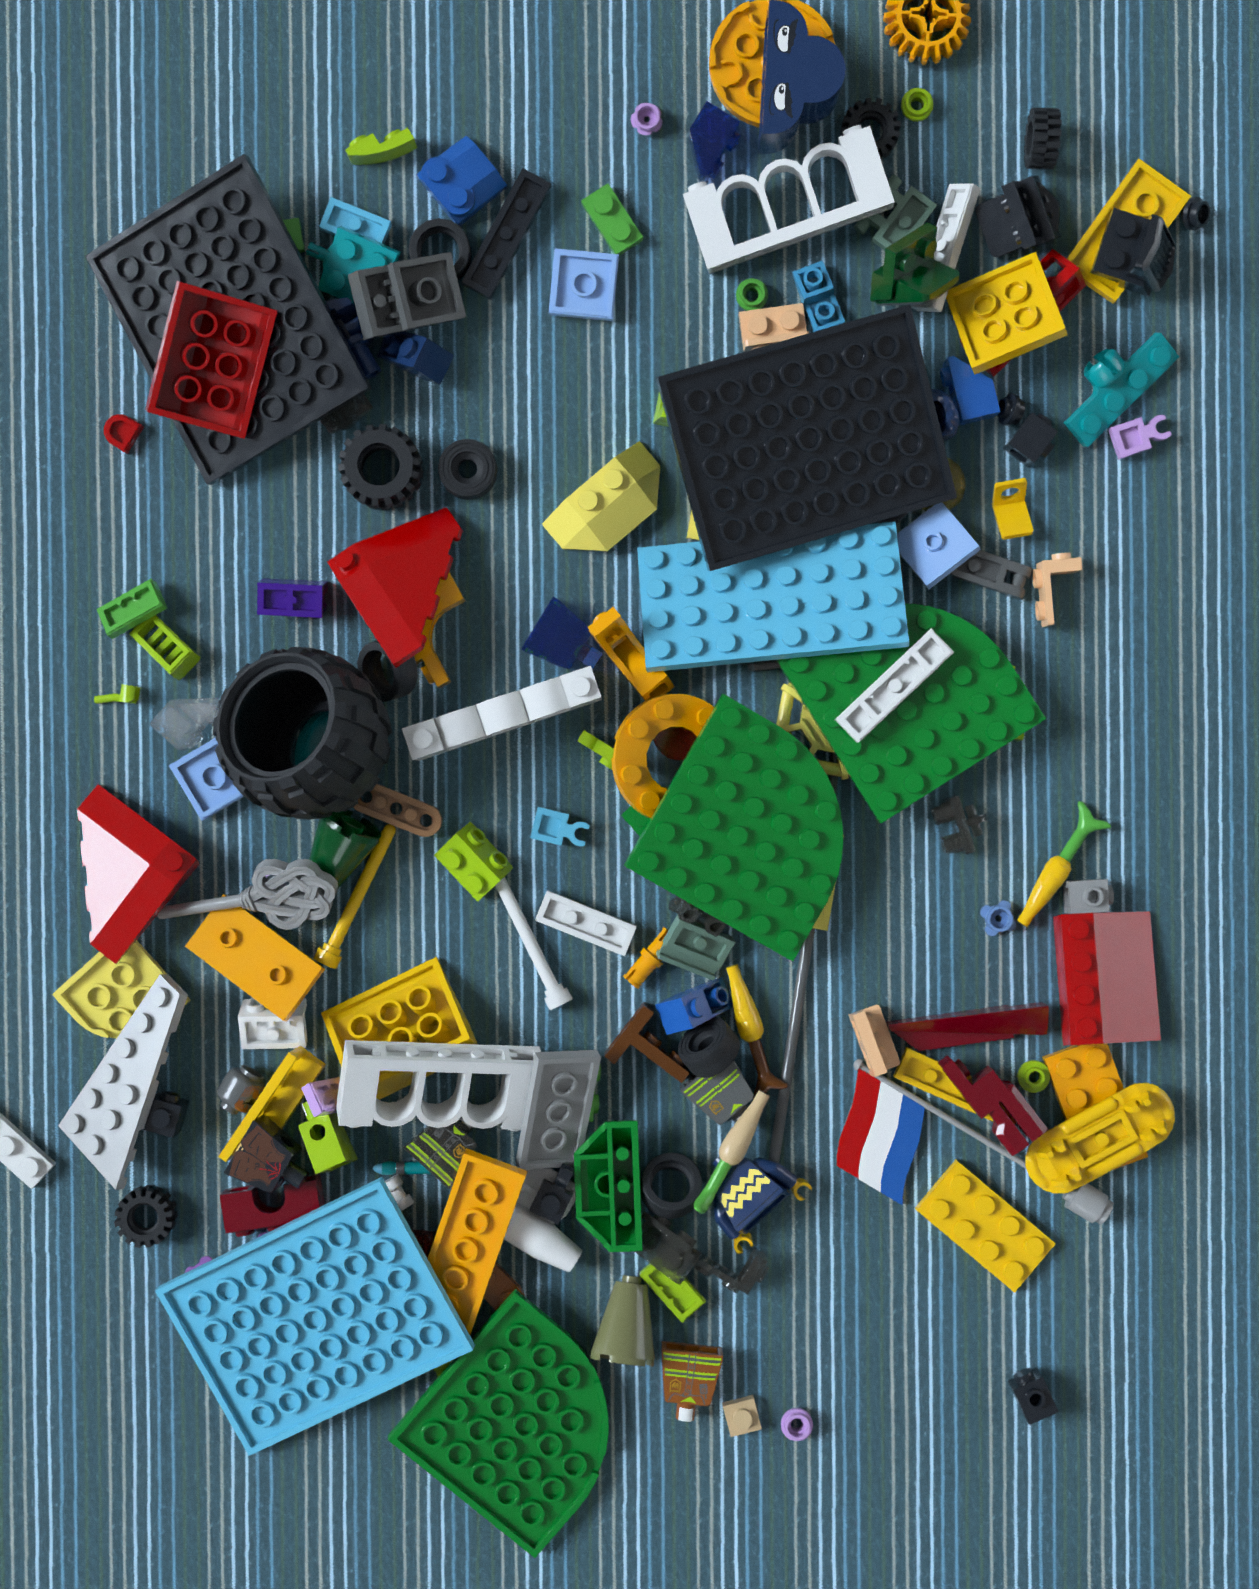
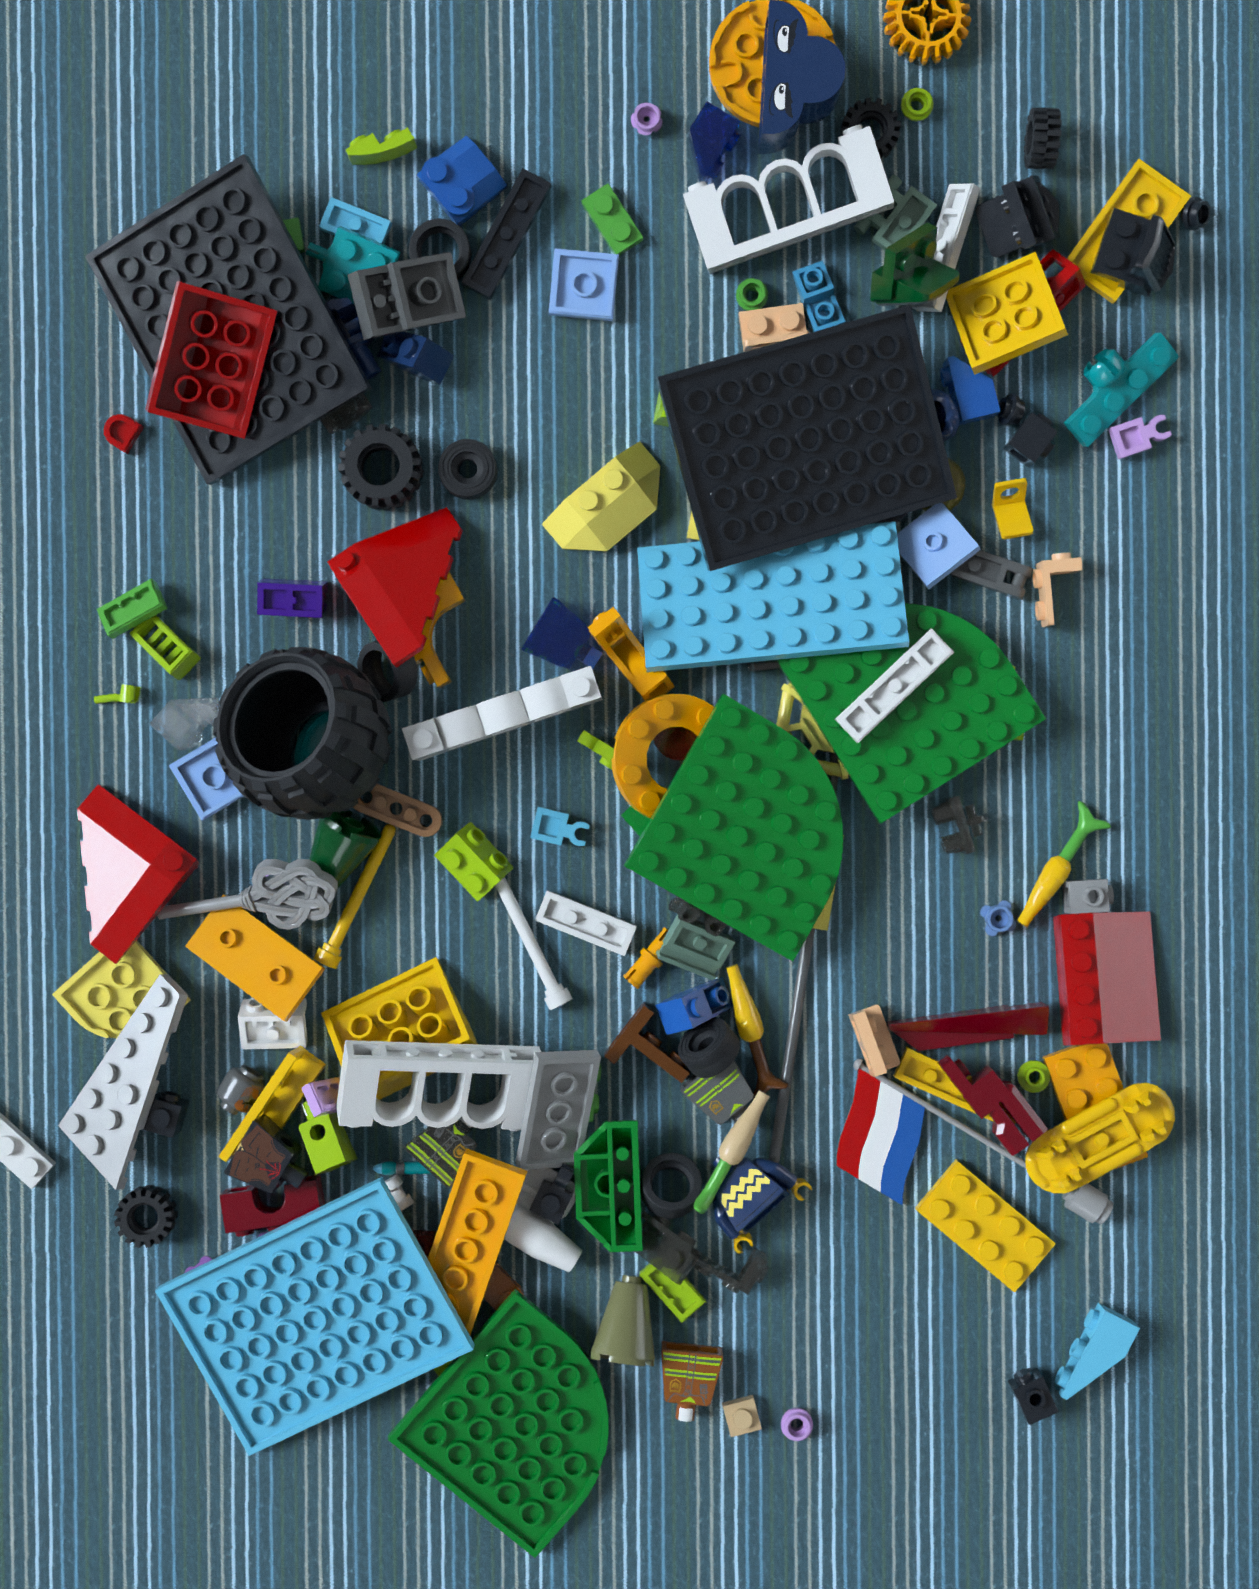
none -> medium azure slope [1054,1303,1140,1400]

